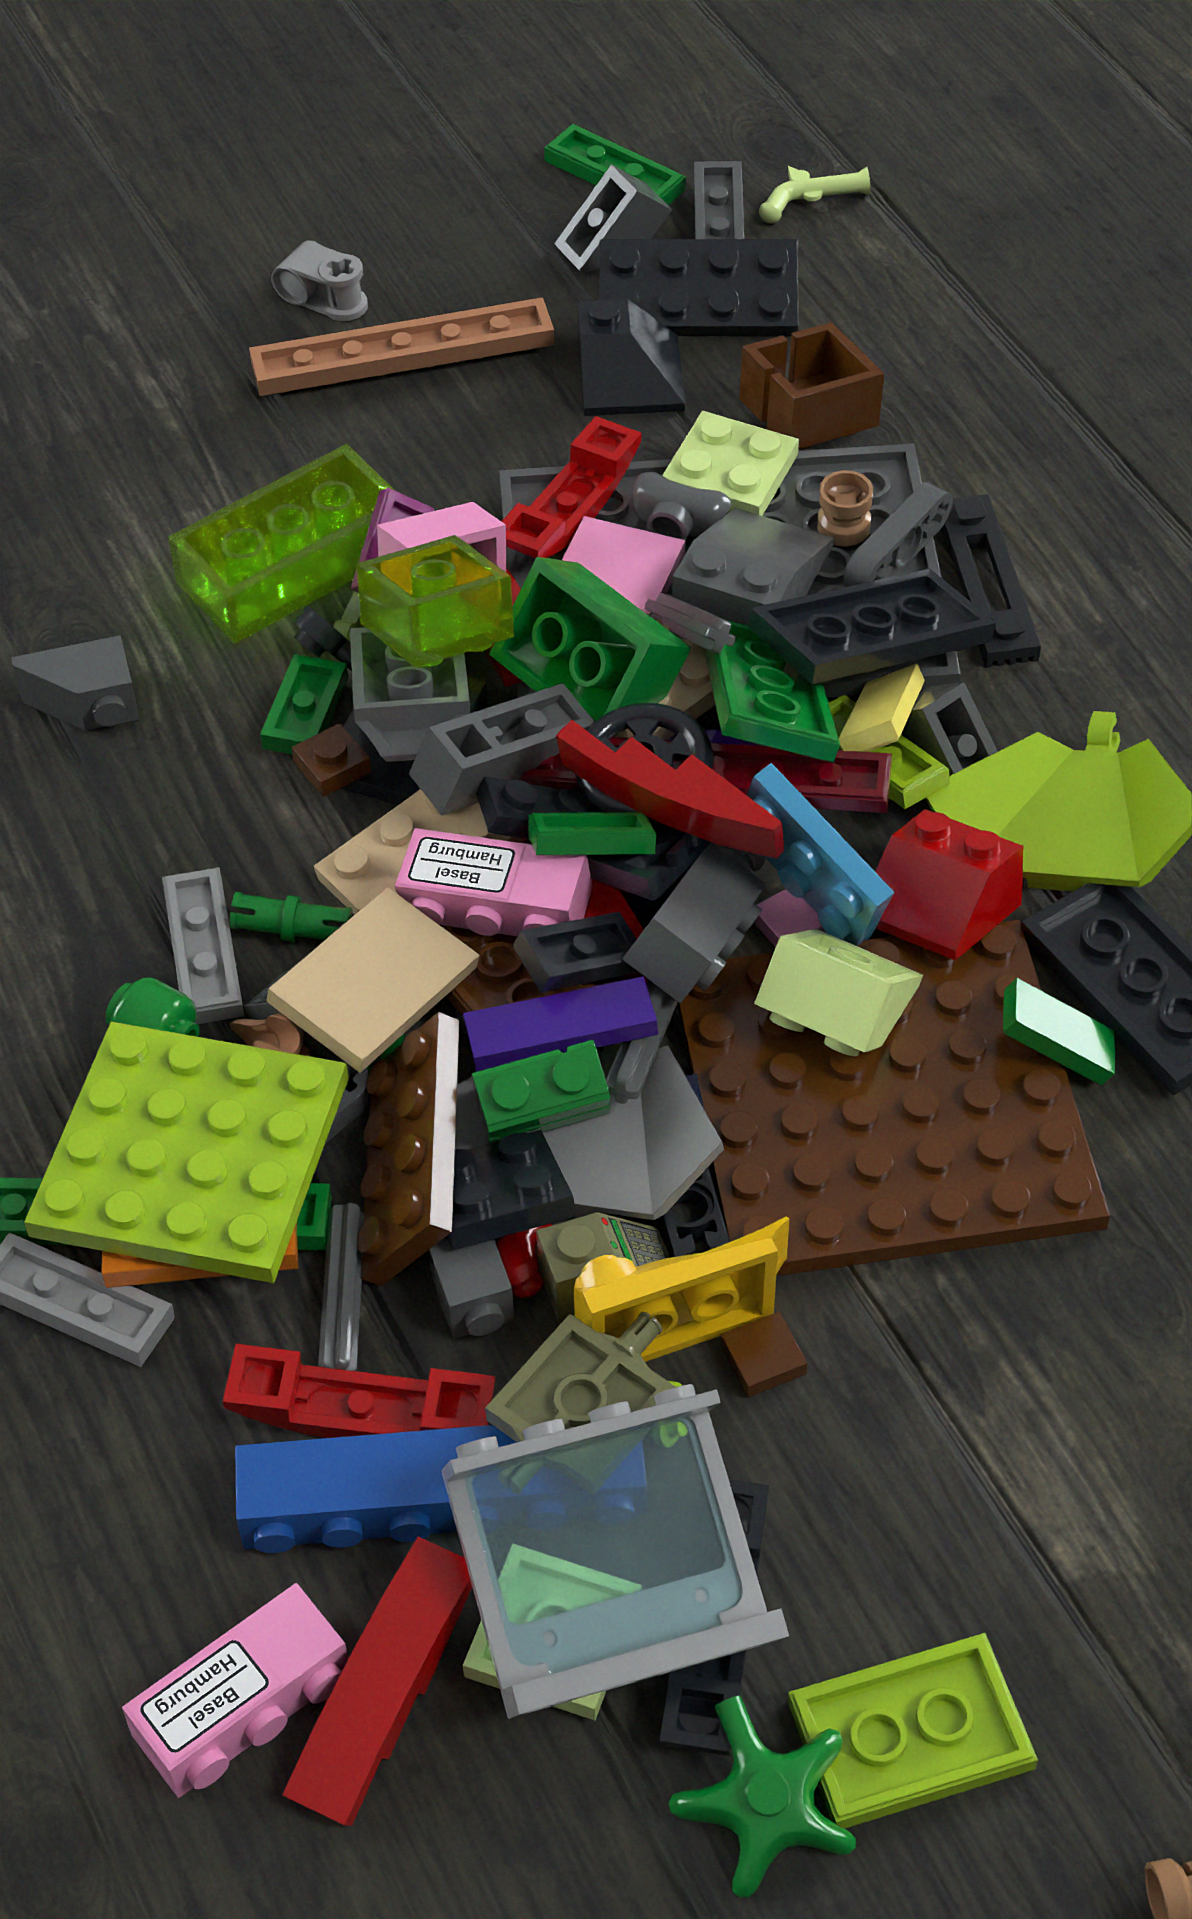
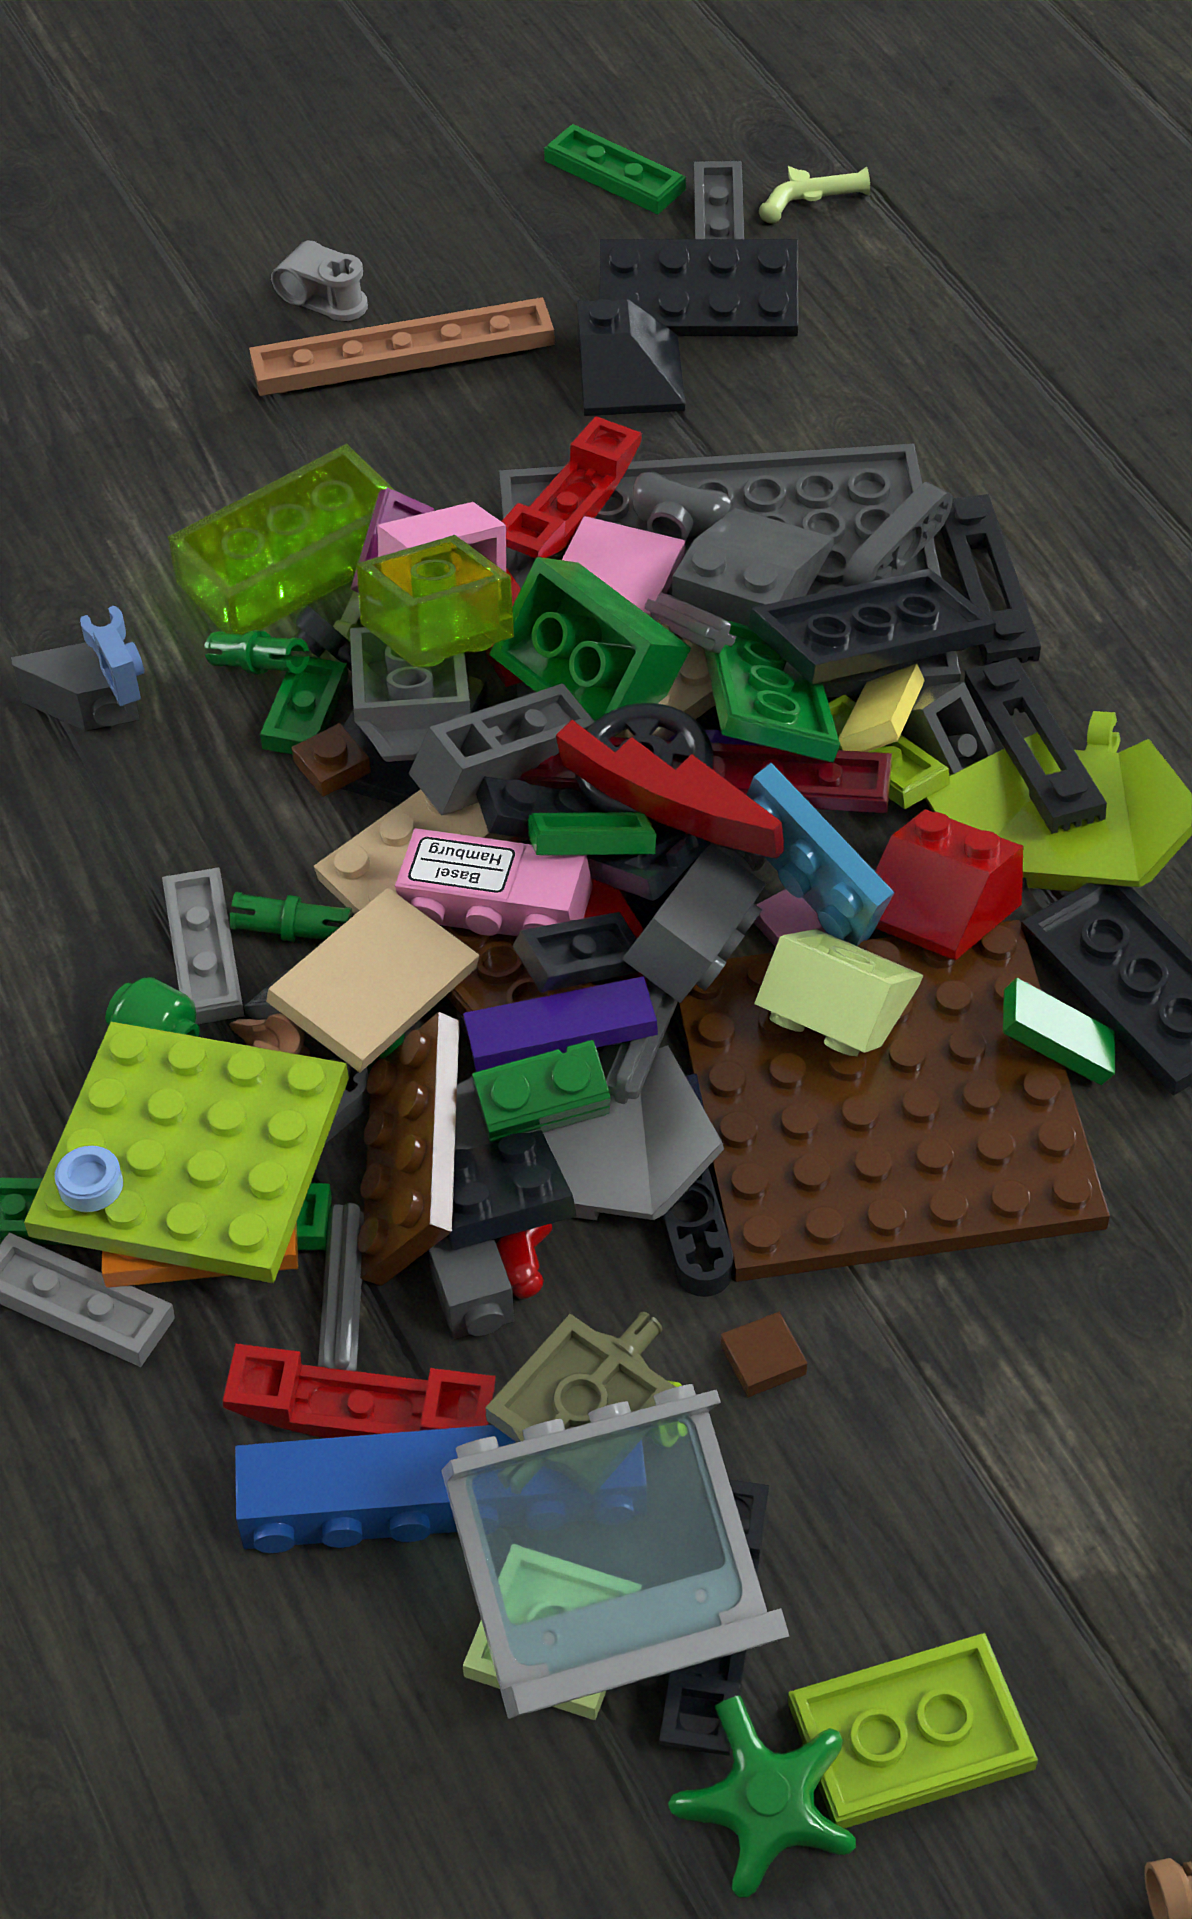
bright pink brick [122,1583,348,1798] -> none
red slope [282,1537,472,1826] -> none
olive slope [536,1212,670,1323] -> none
dark grey slope [554,165,672,273] -> none
yellow slope [574,1216,789,1362] -> none
yellowish green plate [662,411,799,516] -> none
reddish brown piece [739,322,884,449] -> none
medium nougat wheel [817,470,873,547] -> none
none -> light blue tile [55,1146,123,1212]
none -> medium blue plate [80,606,144,706]
none -> green pin [205,630,309,674]
none -> black container [964,657,1107,834]

